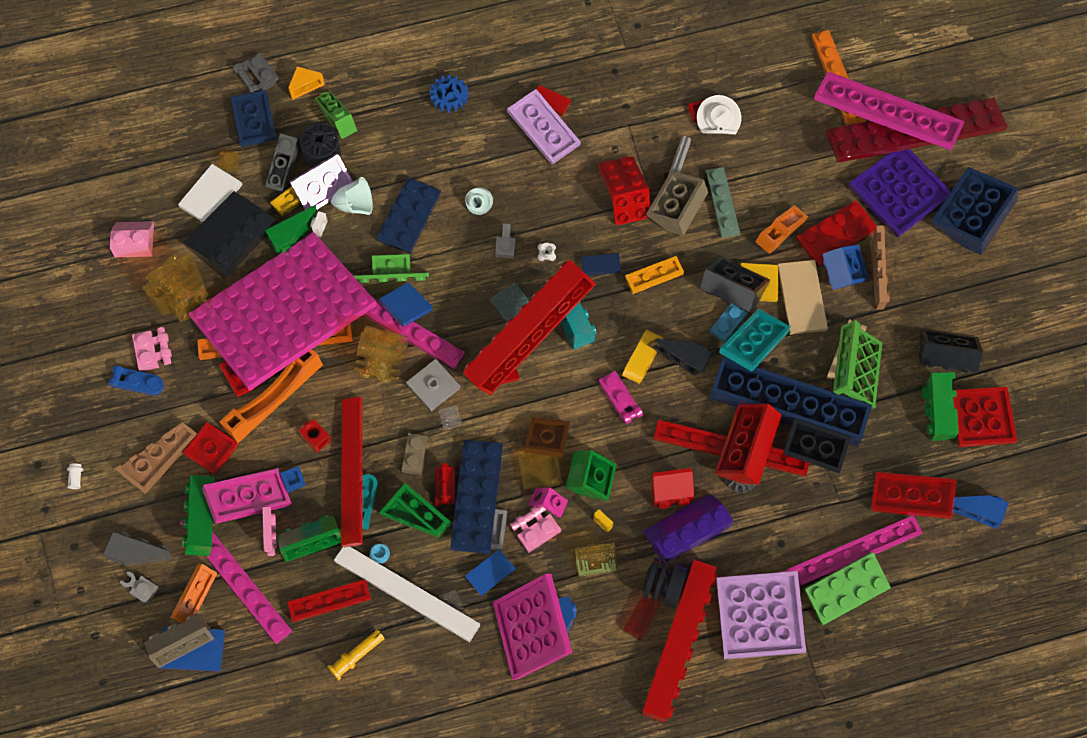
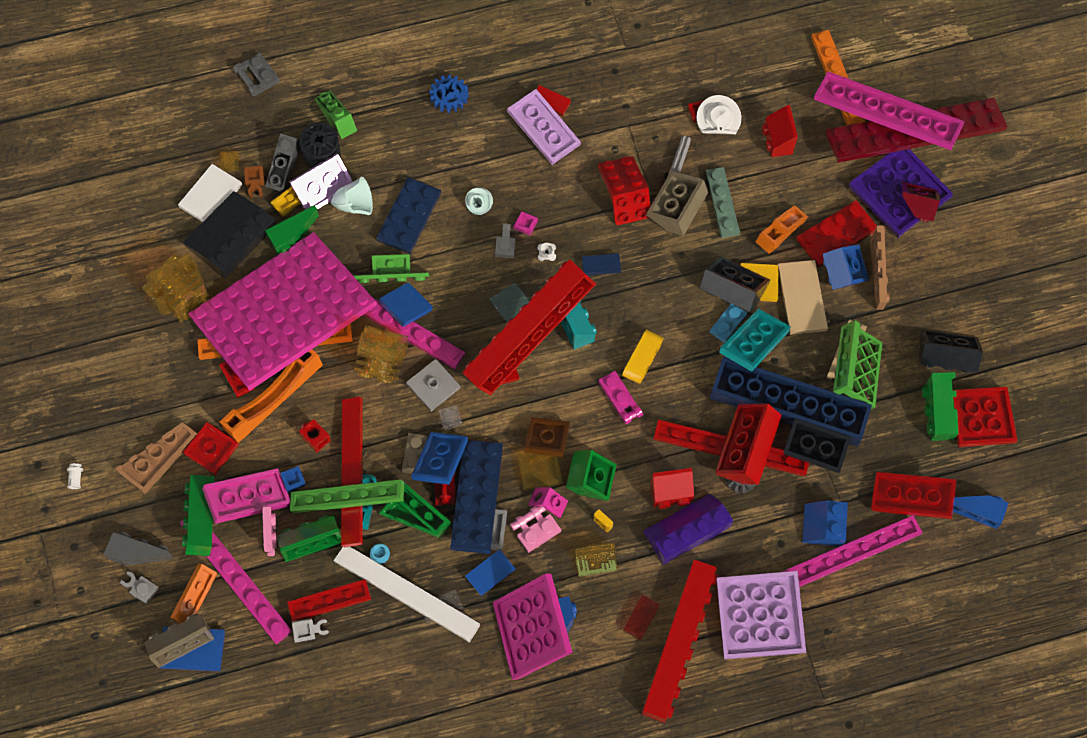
blue plate [108,366,164,395] -> none
bright pink slope [110,221,154,257] -> none
bright pink plate [132,327,172,372] -> none
dark blue plate [231,90,277,147] -> none
light orange slope [289,67,325,100] -> none
white plate [311,212,327,237] -> none
yellow pin [327,629,385,681] -> none
light orange plate [625,256,684,294] -> none
black wheel [643,558,688,609] -> none
black slope [647,339,711,375] -> none
bright green plate [803,552,891,625] -> none
dark blue slope [932,167,1019,255] -> none
none -> dark orange plate [244,166,265,198]
none -> bright green plate [290,480,404,513]
none -> light grey plate [291,618,329,643]
none -> blue tile [411,432,468,484]
none -> dark pink tile [514,211,538,236]
none -> red slope [762,105,798,157]
none -> blue slope [802,500,848,547]
none -> dark red slope [902,181,940,222]

